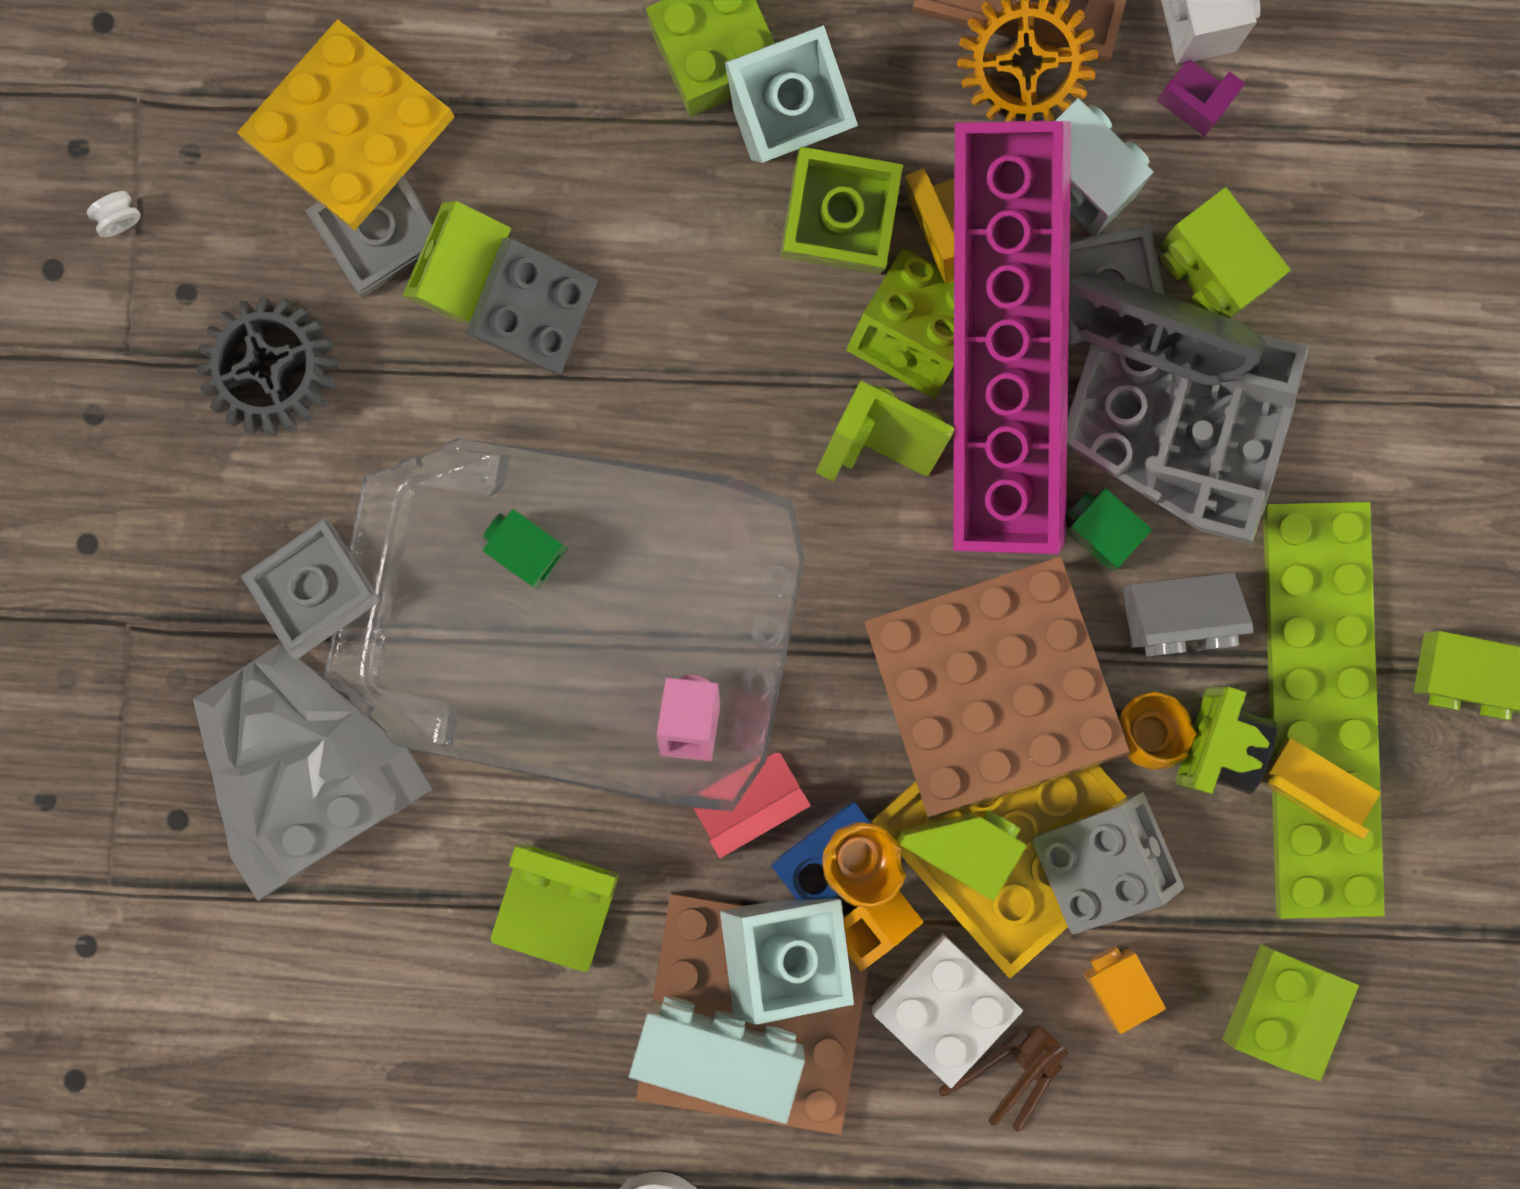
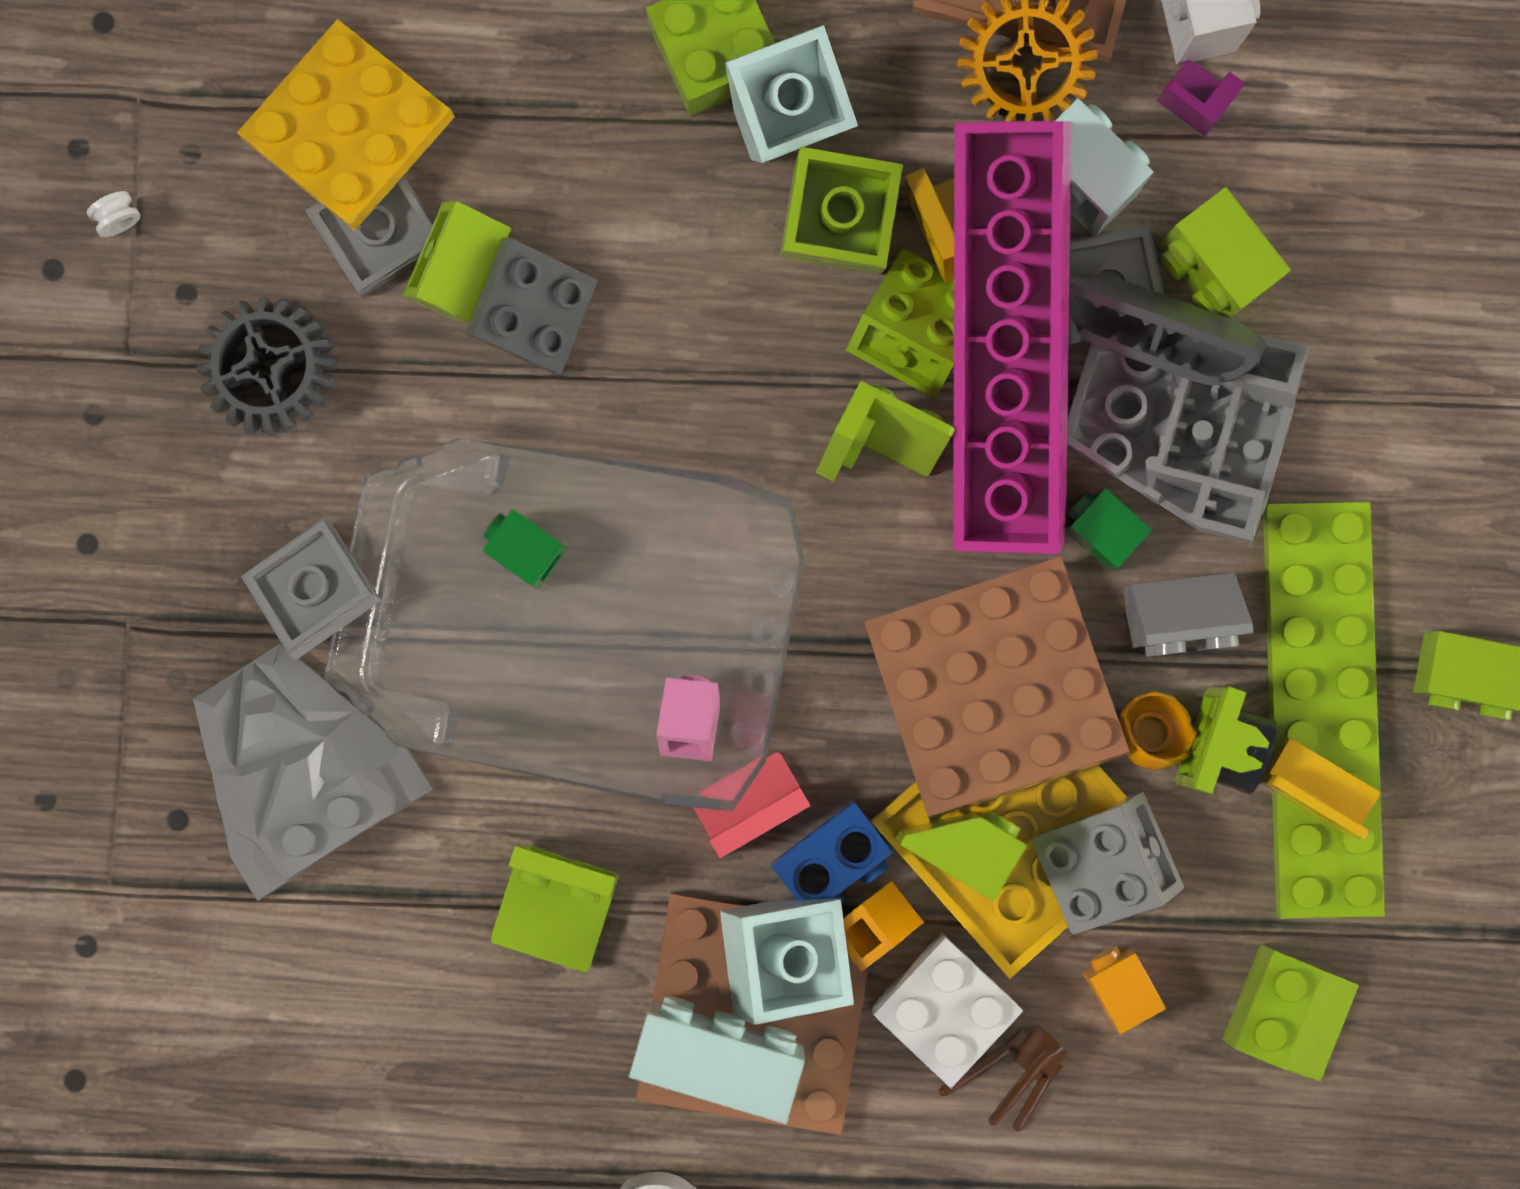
light orange hair [822,822,906,908] -> none

